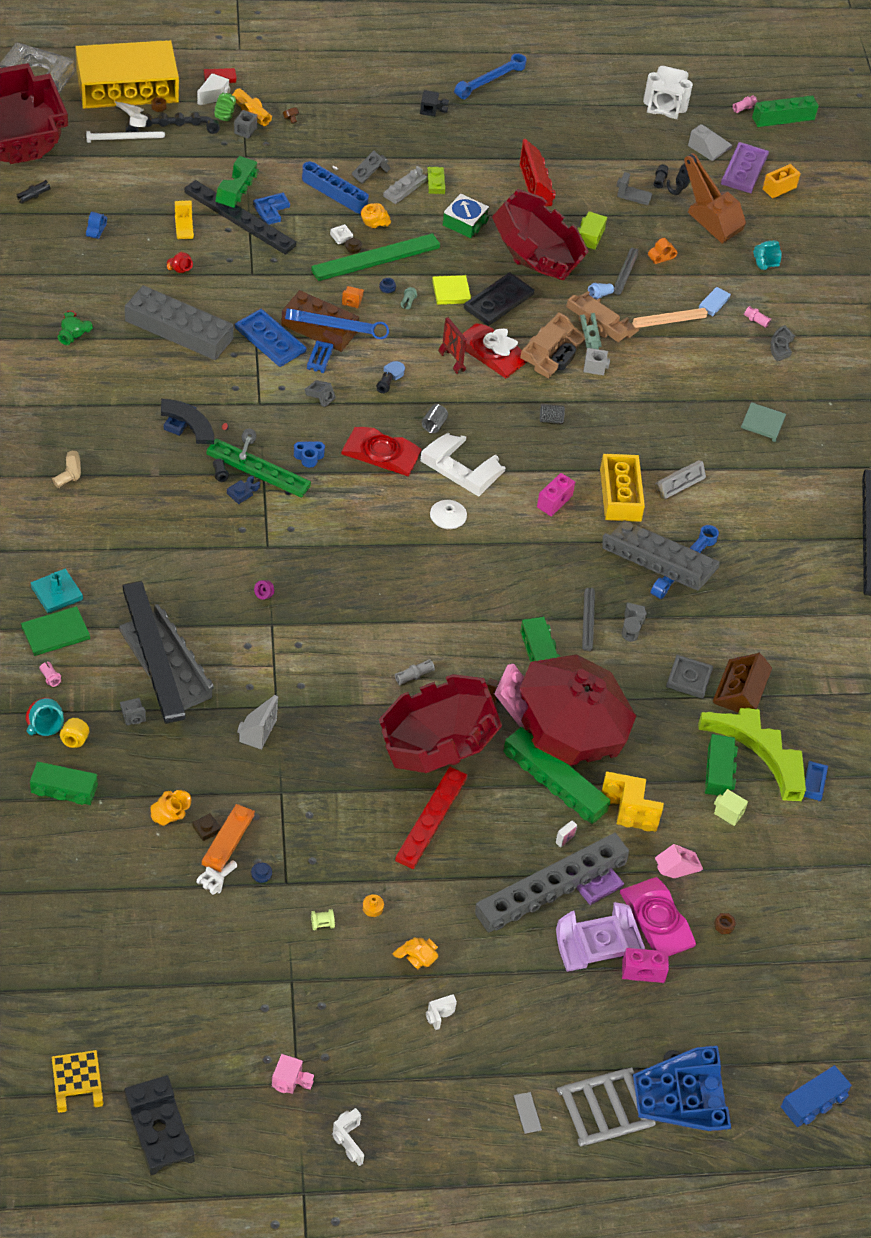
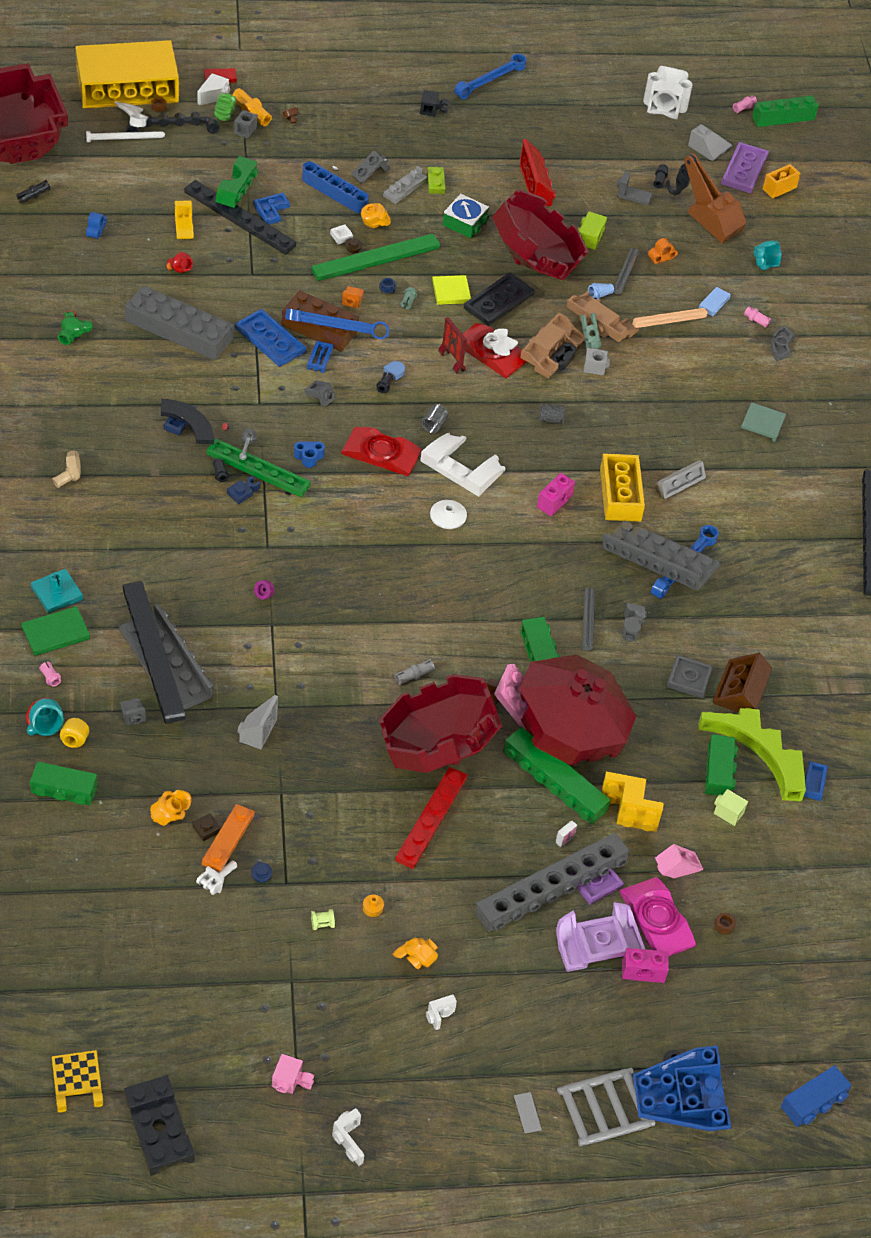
clear arch [0,42,75,94] -> none

